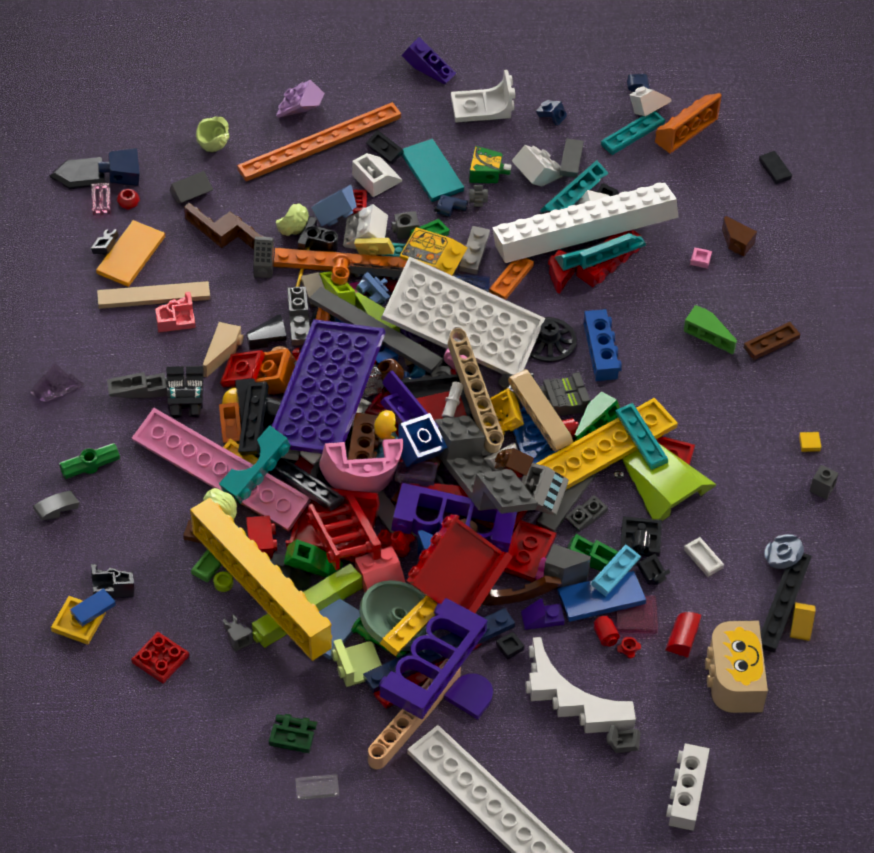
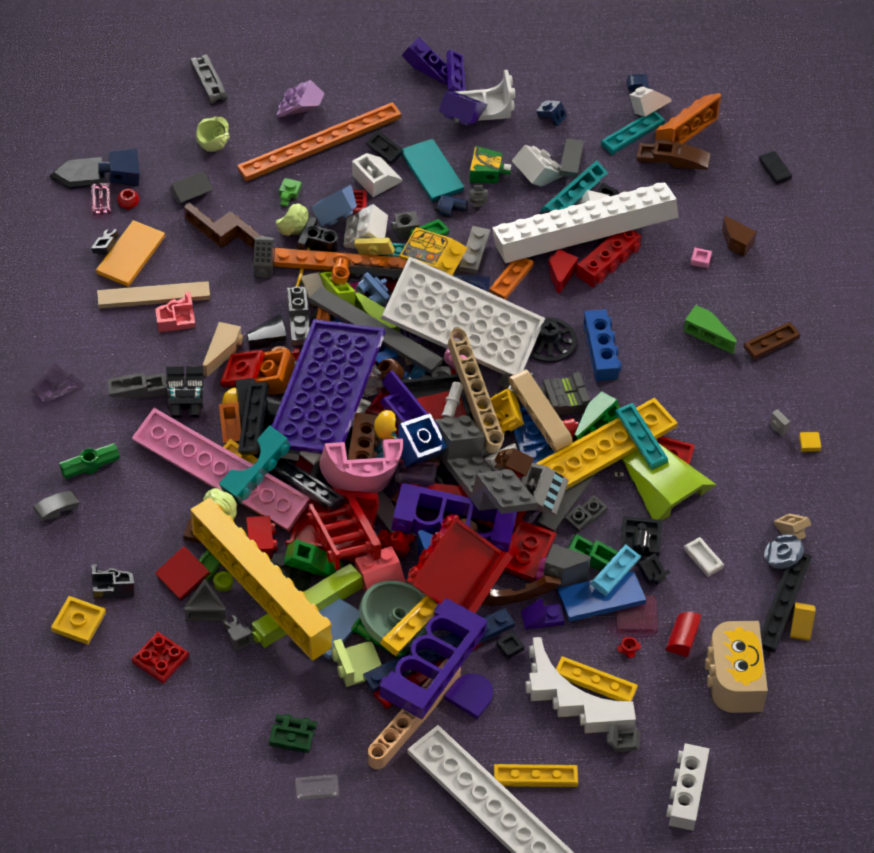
blue tile [70,588,116,627] -> none
teal wedge [555,233,646,271] -> none
red brick [594,616,620,647] -> none
dark grey brick [810,465,839,500] -> none
none -> red tile [155,546,211,601]
none -> dark grey slope [184,579,226,621]
none -> dark grey plate [190,54,227,104]
none -> bright green plate [279,178,302,207]
none -> dark purple slope [438,91,488,126]
none -> dark purple tile [446,49,466,92]
none -> yellow tile [494,764,578,787]
none -> yellow plate [556,656,638,701]
none -> reddish brown slope [637,140,711,170]
none -> light grey plate [770,409,790,436]
none -> tan slope [774,513,811,540]

